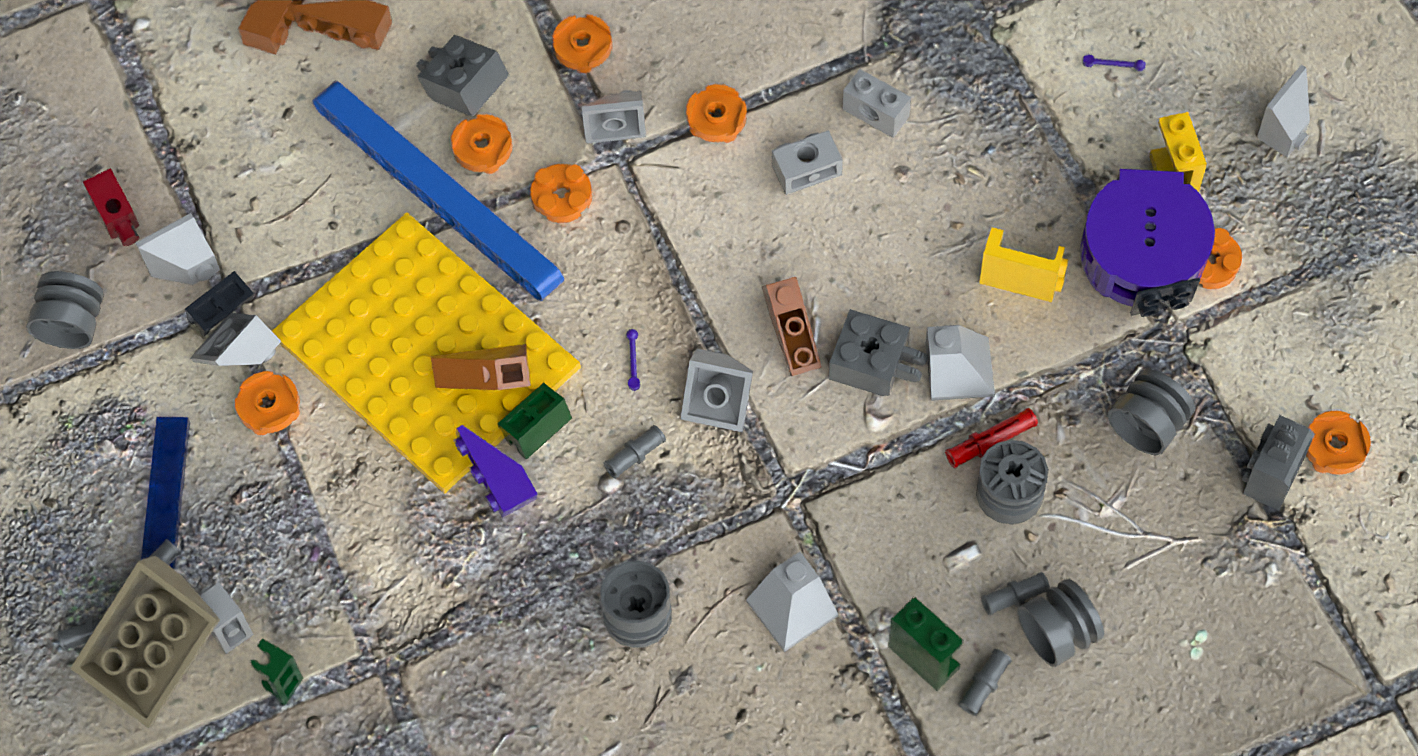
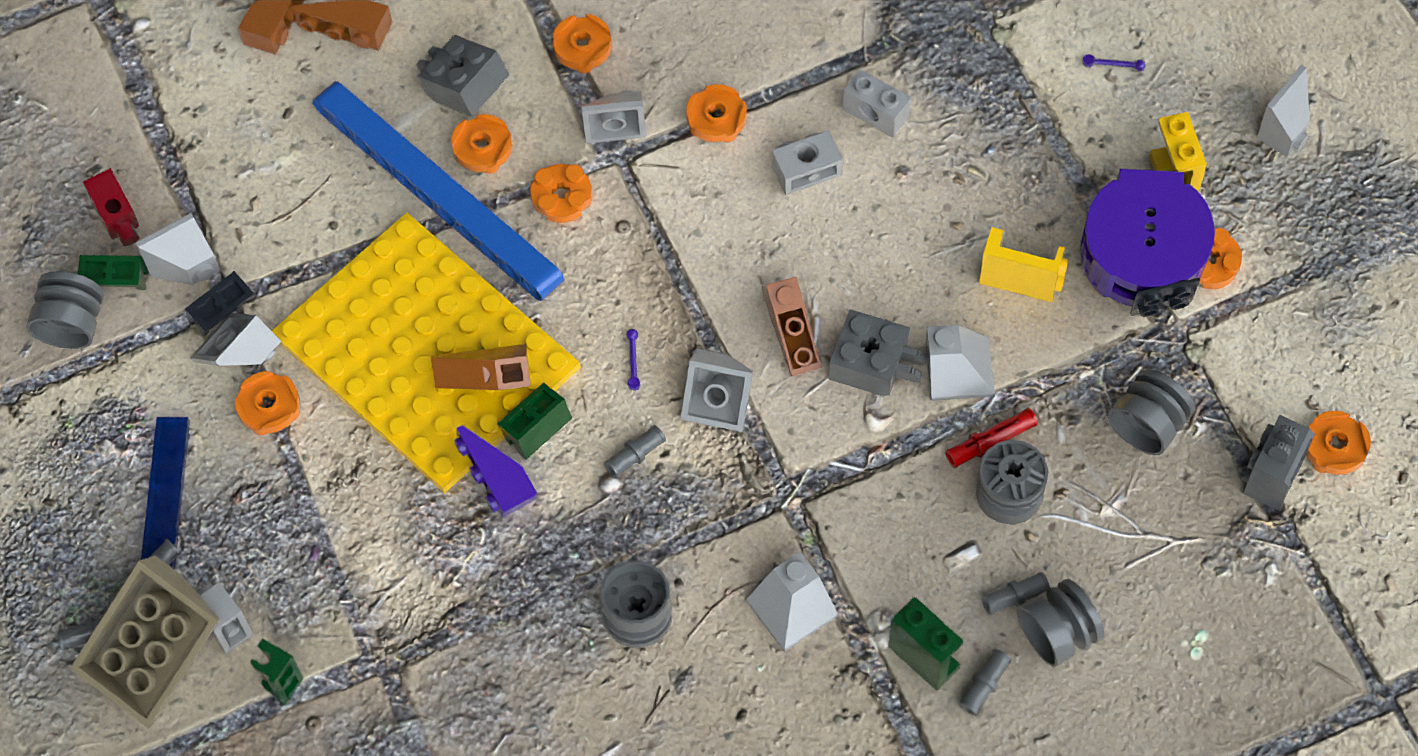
none -> dark green hinge [78,255,149,290]

